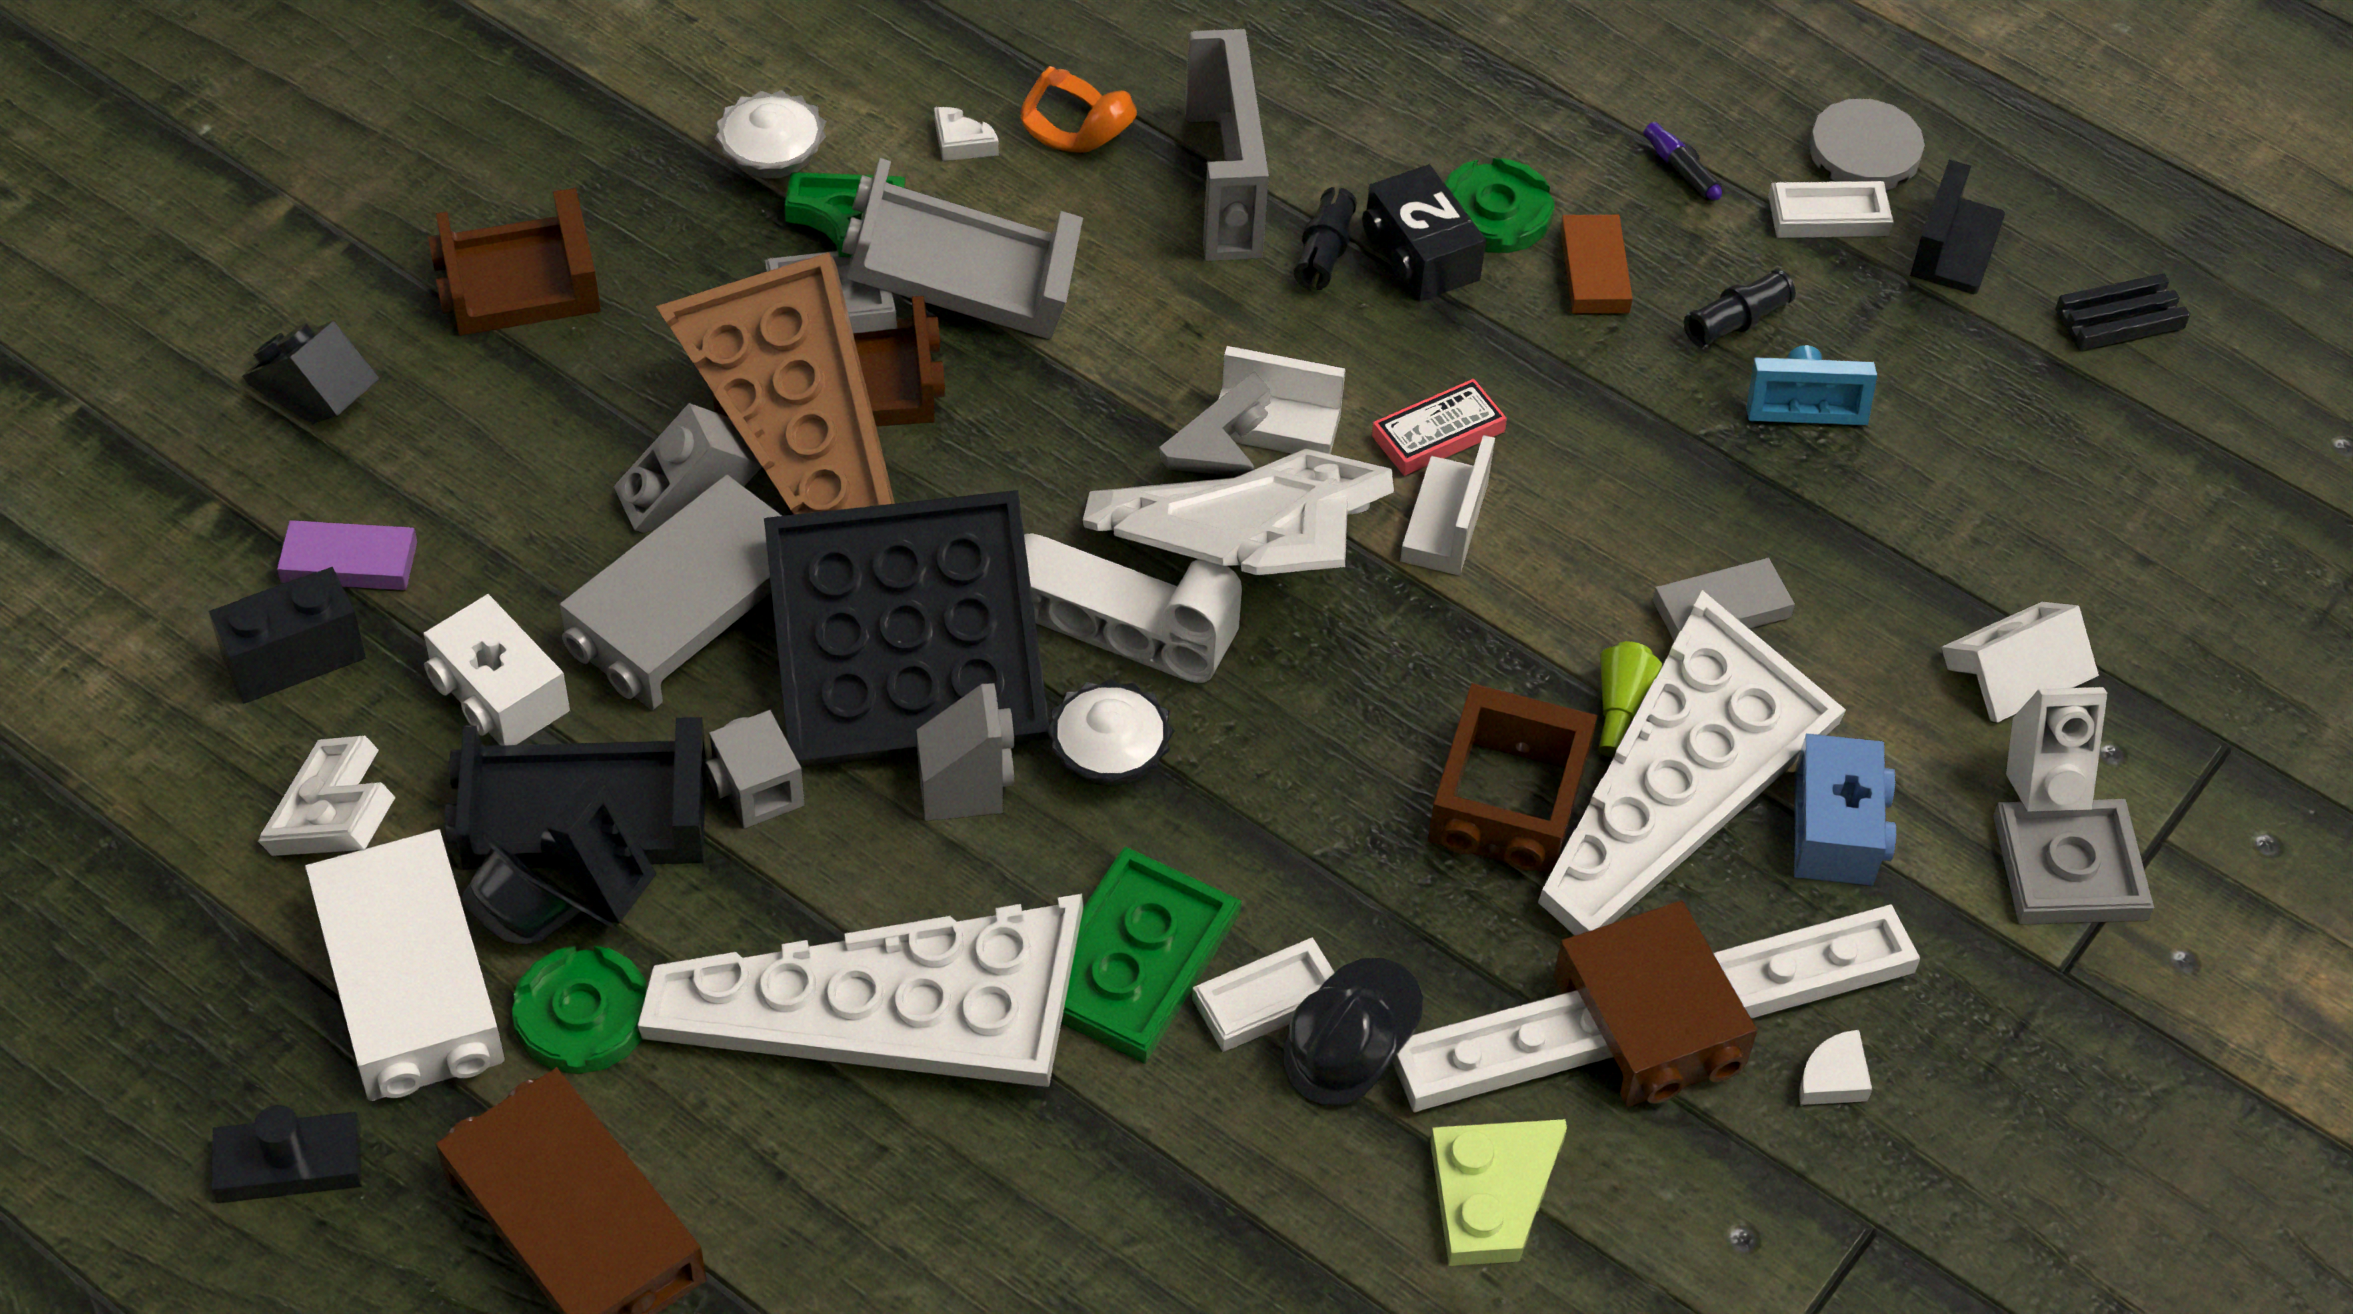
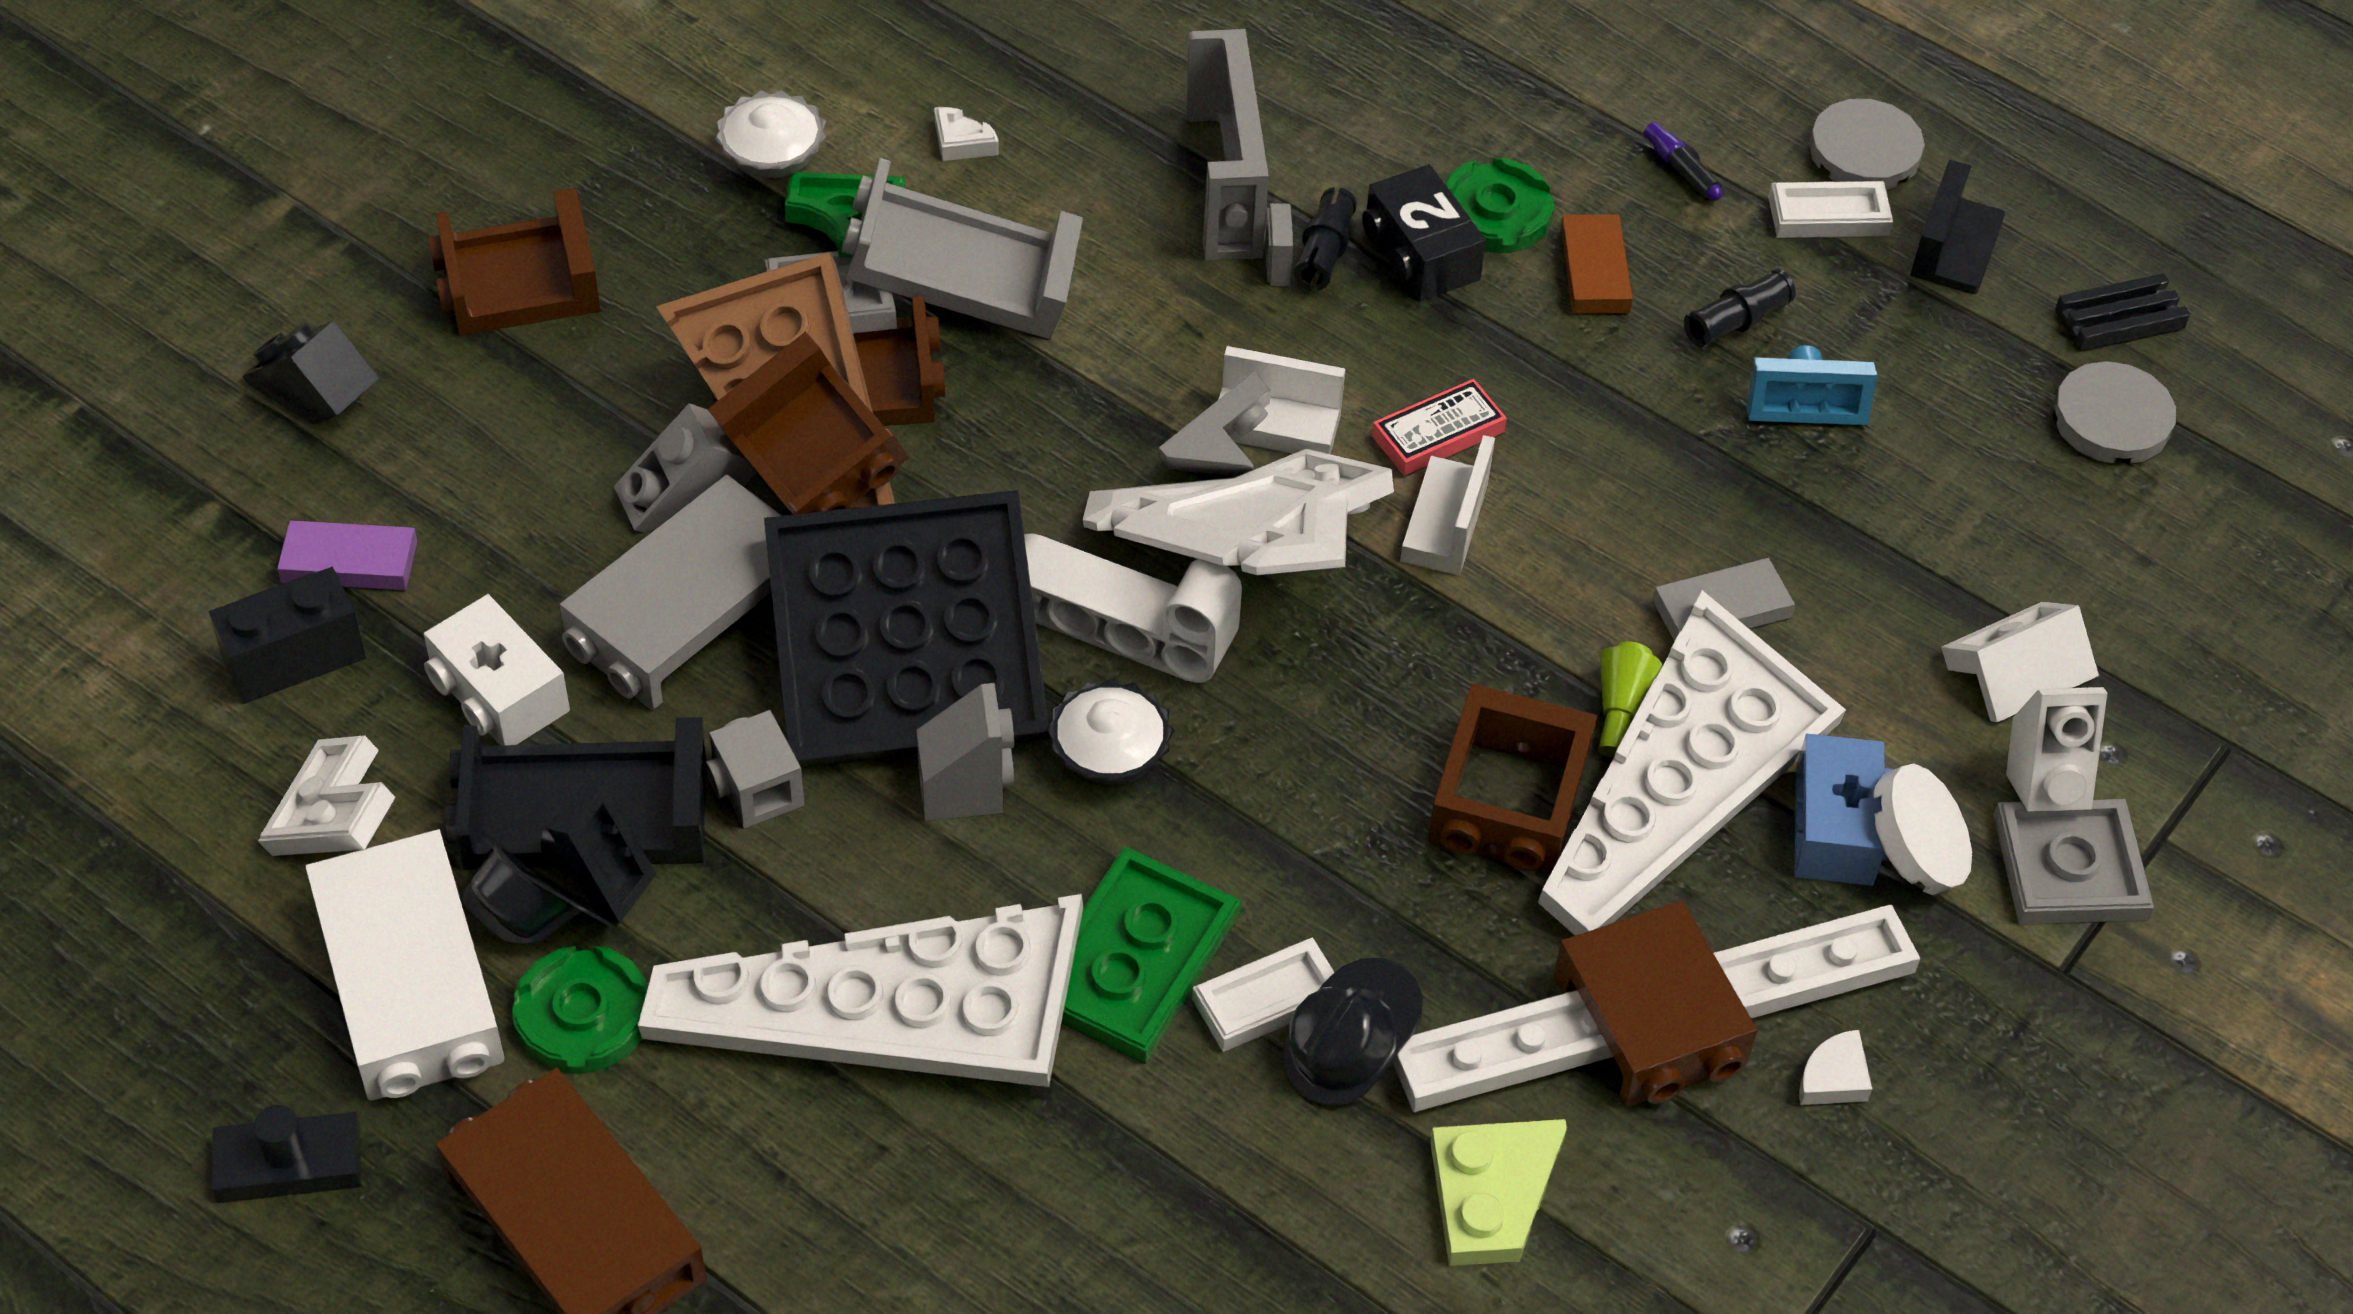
orange piece [1021,66,1137,153] -> none
none -> reddish brown panel [707,331,909,515]
none -> light grey tile [1265,204,1293,286]
none -> white tile [1873,763,1972,895]
none -> light grey tile [2053,361,2176,464]

